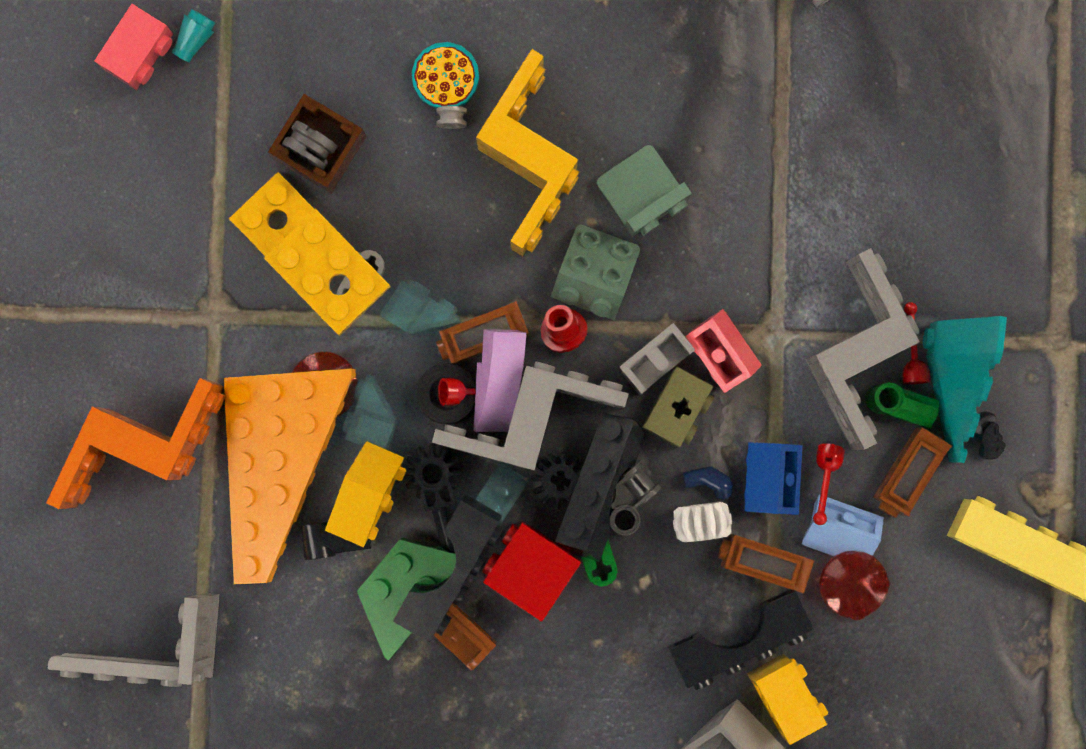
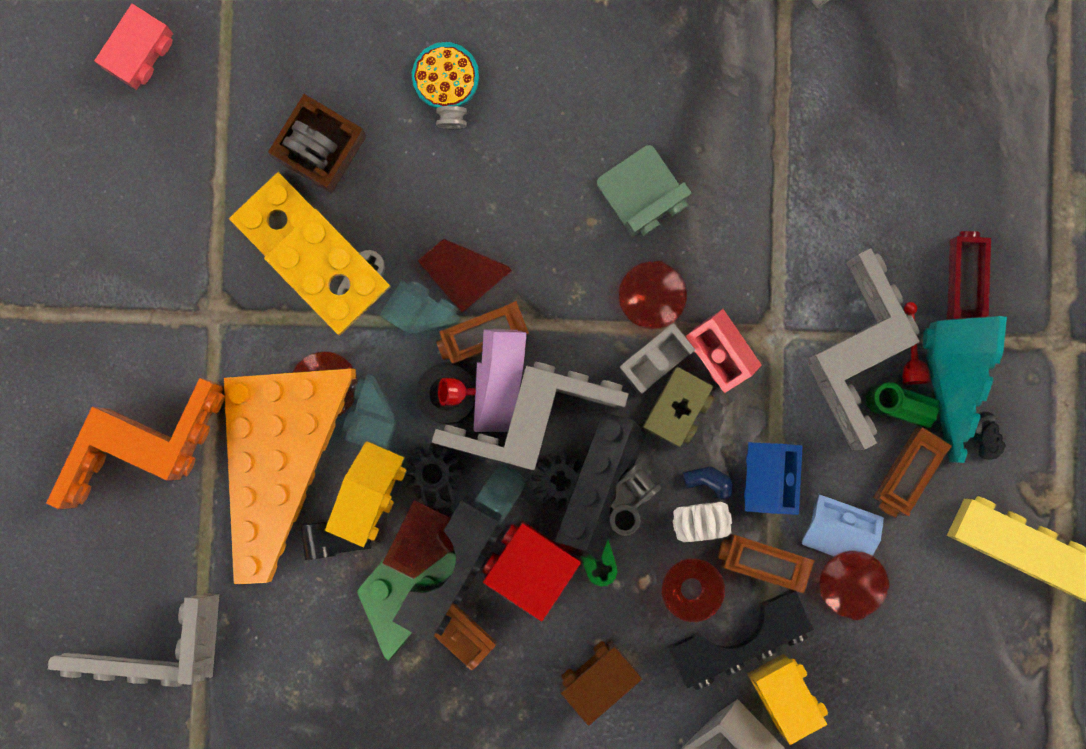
teal cone [172,9,215,63] -> none
yellow bracket [476,49,580,257] -> none
red piece [540,305,588,353] -> none
sand green bracket [551,225,640,320] -> none
red hinge [813,443,845,525] -> none
none -> clear red wing [382,500,454,579]
none -> clear red wing [418,239,512,313]
none -> reddish brown container [559,640,643,726]
none -> clear red dish [619,261,687,329]
none -> clear red piece [661,558,725,622]
none -> dark red window [946,231,991,320]

